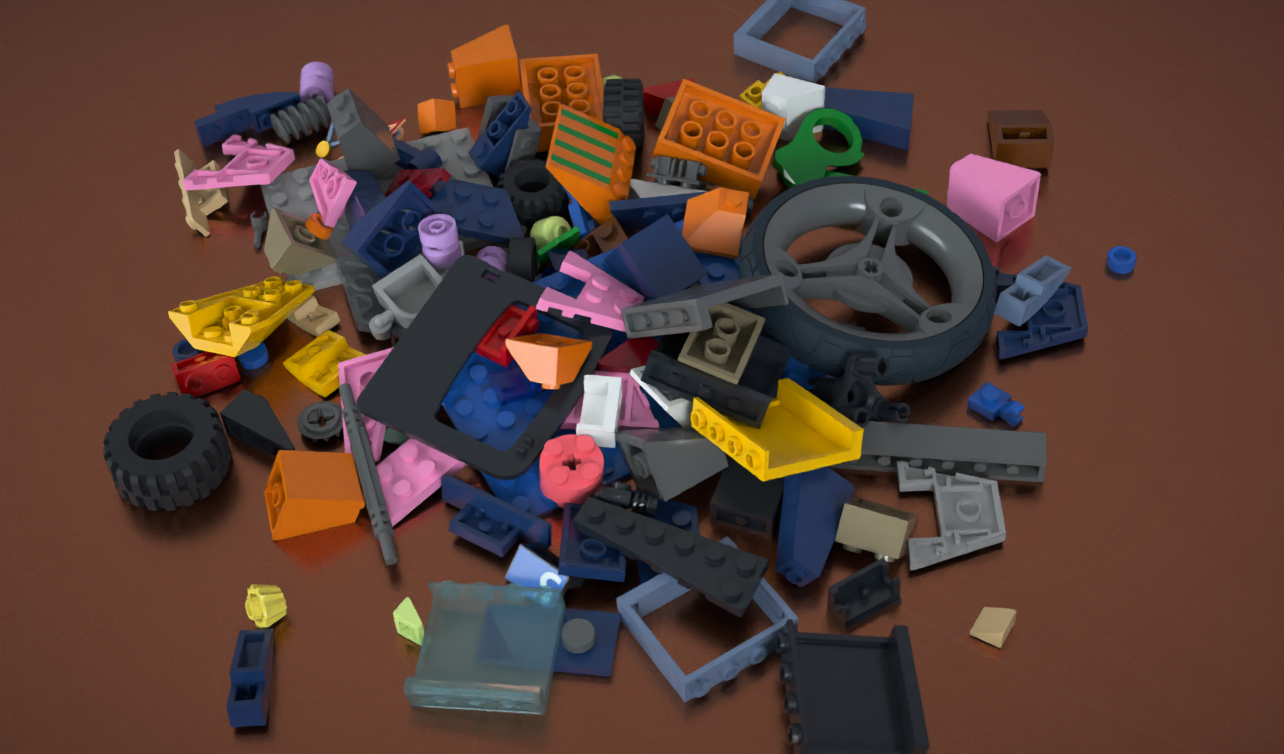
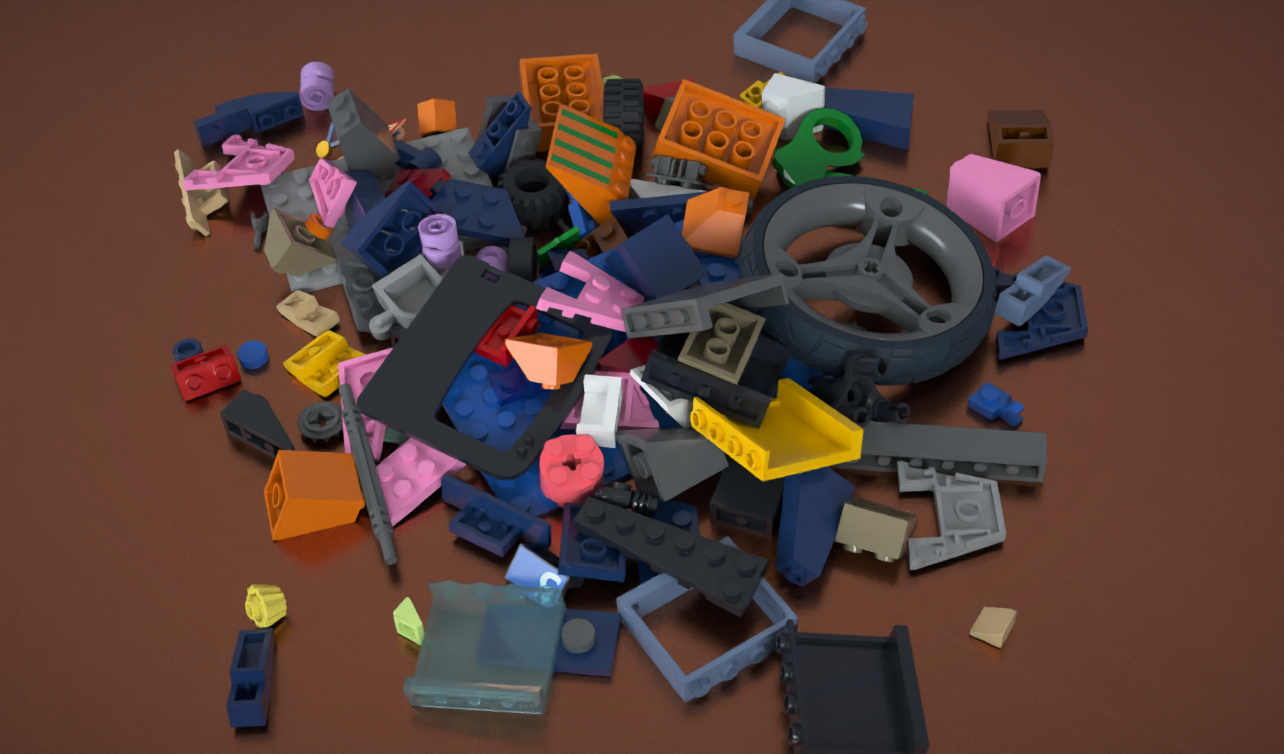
black tyre [103,392,231,511] -> none
yellow wedge [168,277,315,357] -> none
dark grey piece [270,95,330,144] -> none
orange slope [447,25,522,108] -> none
yellowish green head [530,216,571,251] -> none
black hinge [827,558,902,632] -> none
blue tile [1106,246,1137,274] -> none

